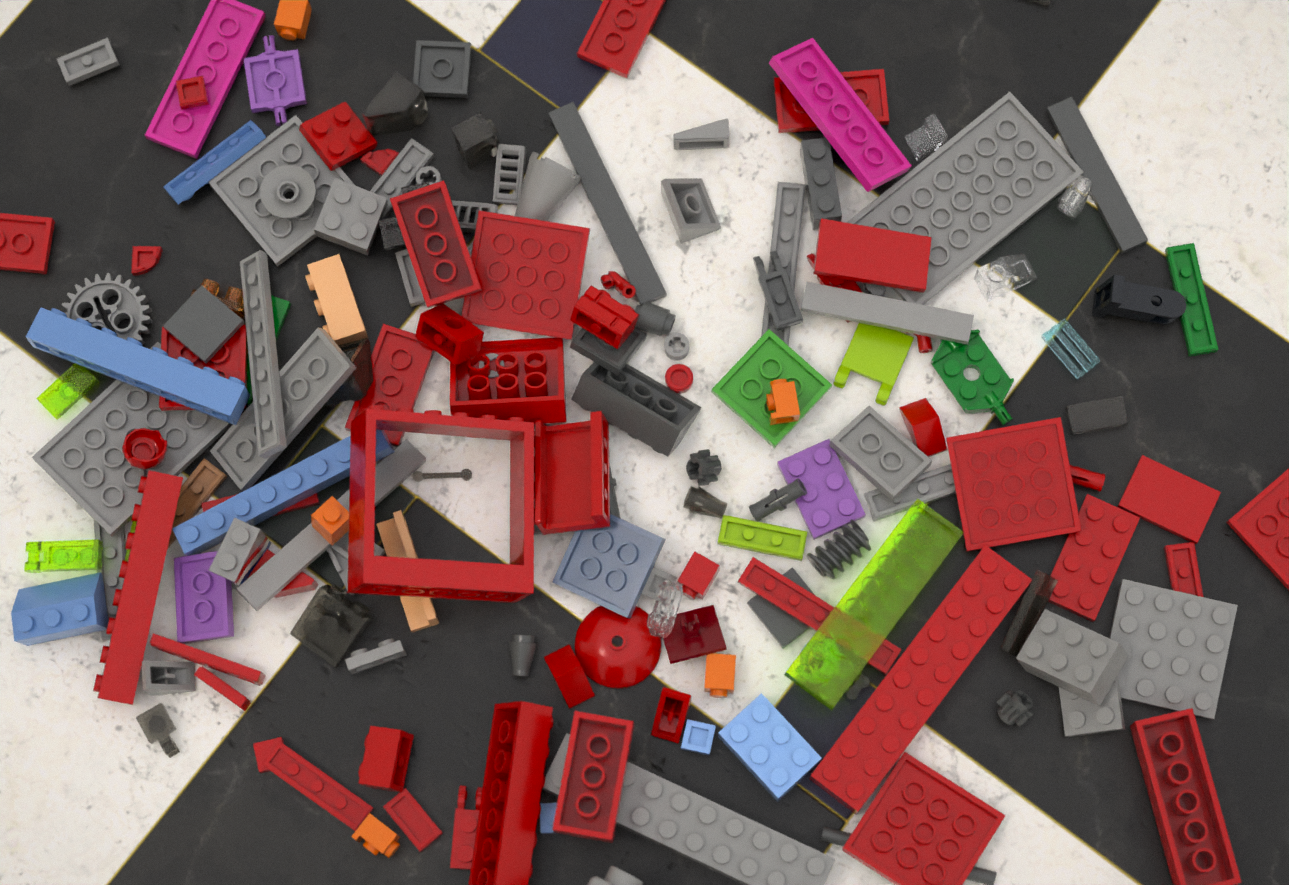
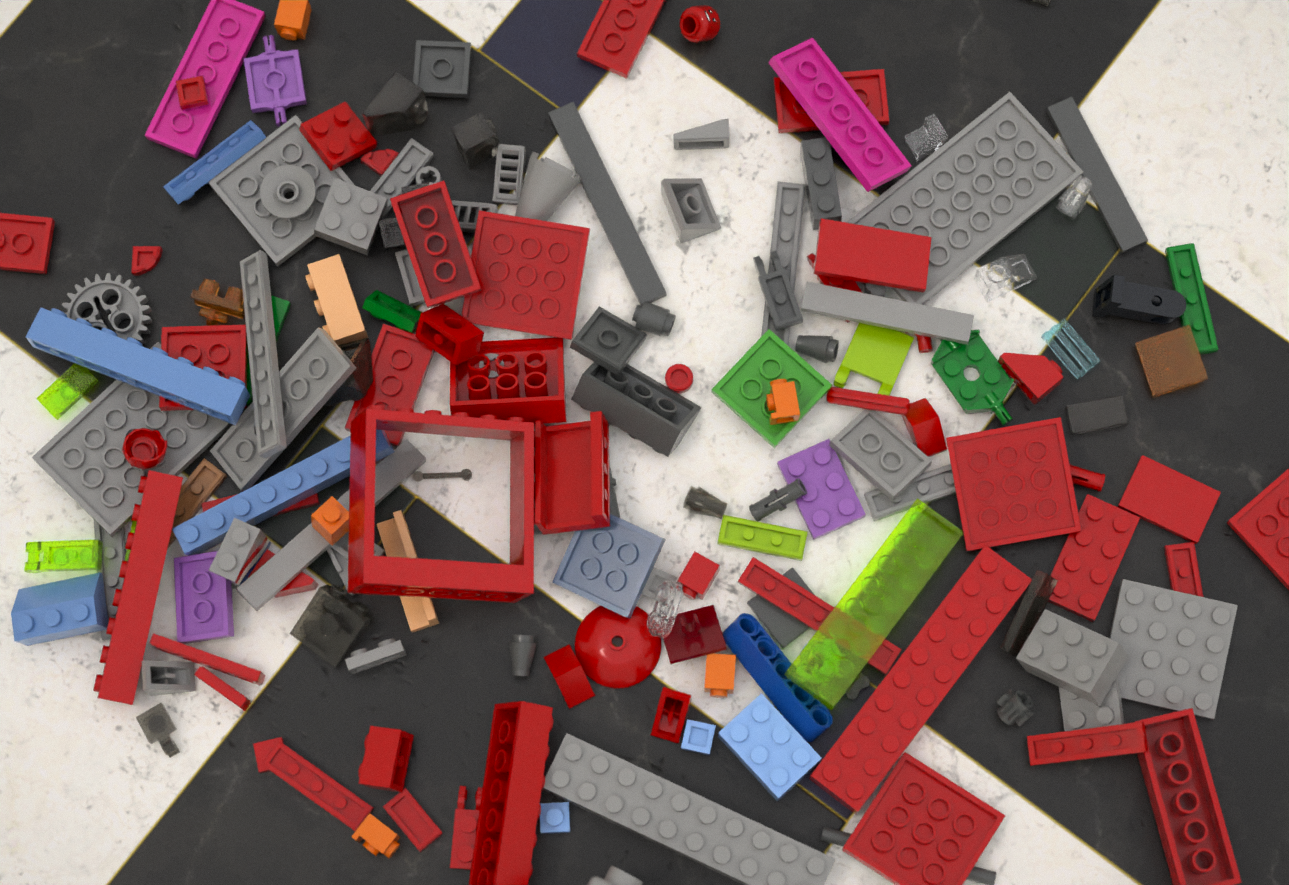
light grey plate [57,38,119,86] -> none
dark grey tile [163,285,244,364] -> none
red brick [552,711,634,843] -> none
red brick [570,285,639,350] -> none
red arm [601,271,636,298] -> none
light grey bush [664,333,689,361] -> none
dark grey gear [686,449,722,486] -> none
dark grey piece [807,519,872,580] -> none
none -> green plate [362,290,422,333]
none -> red head [679,5,720,42]
none -> blue beam [723,613,833,742]
none -> dark grey cone [795,335,839,363]
none -> red axle [827,387,910,415]
none -> red slope [998,353,1063,405]
none -> red plate [1027,722,1148,766]
none -> clear orange tile [1135,325,1208,397]

